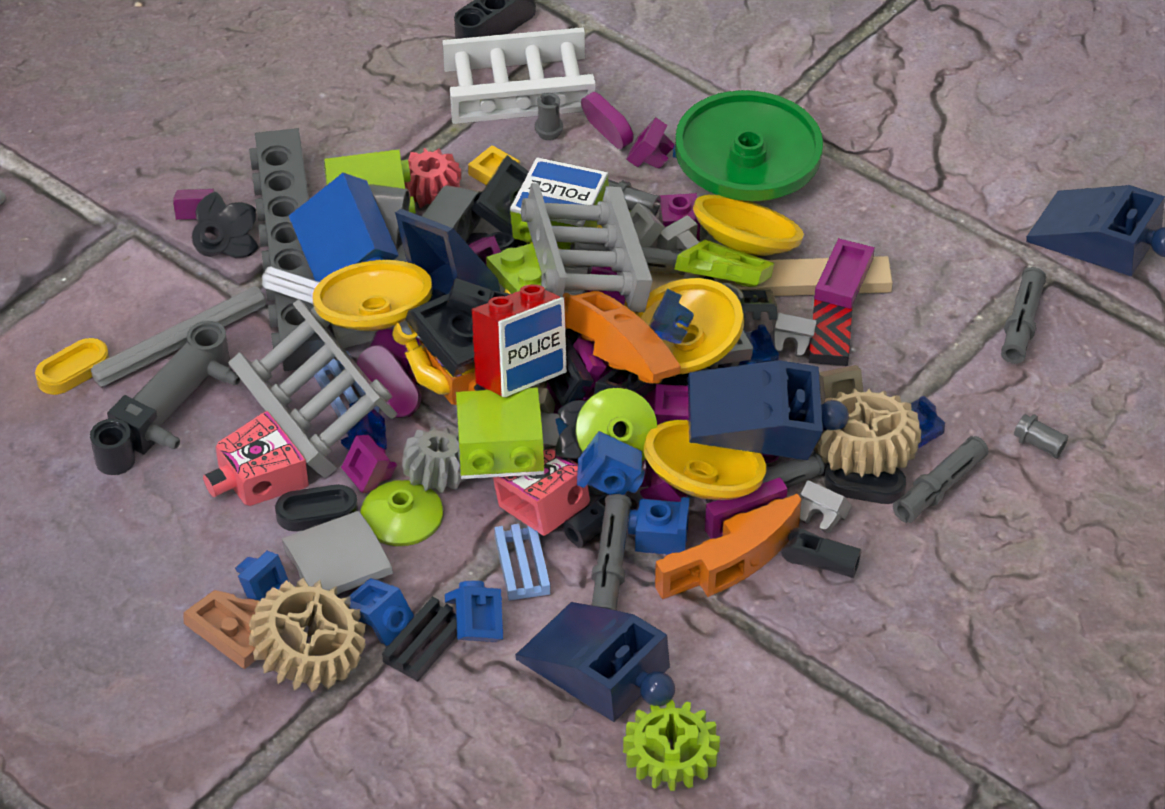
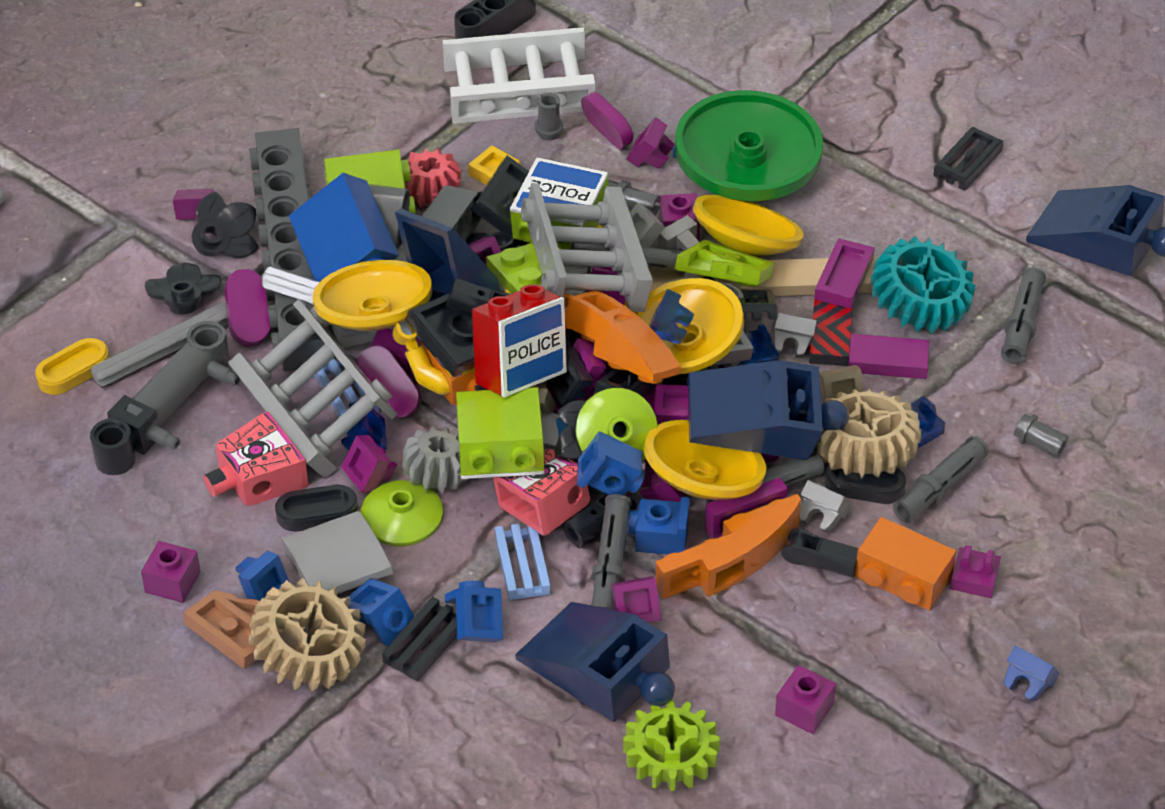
none -> magenta plate [141,541,201,603]
none -> black plate [145,262,221,314]
none -> magenta tile [224,269,270,346]
none -> magenta tile [611,576,662,623]
none -> magenta plate [775,665,837,734]
none -> magenta tile [848,334,929,379]
none -> orange brick [855,517,957,611]
none -> teal gear [870,236,976,334]
none -> black tile [933,127,1004,191]
none -> magenta tile [950,545,1001,598]
none -> tile [1004,645,1060,701]

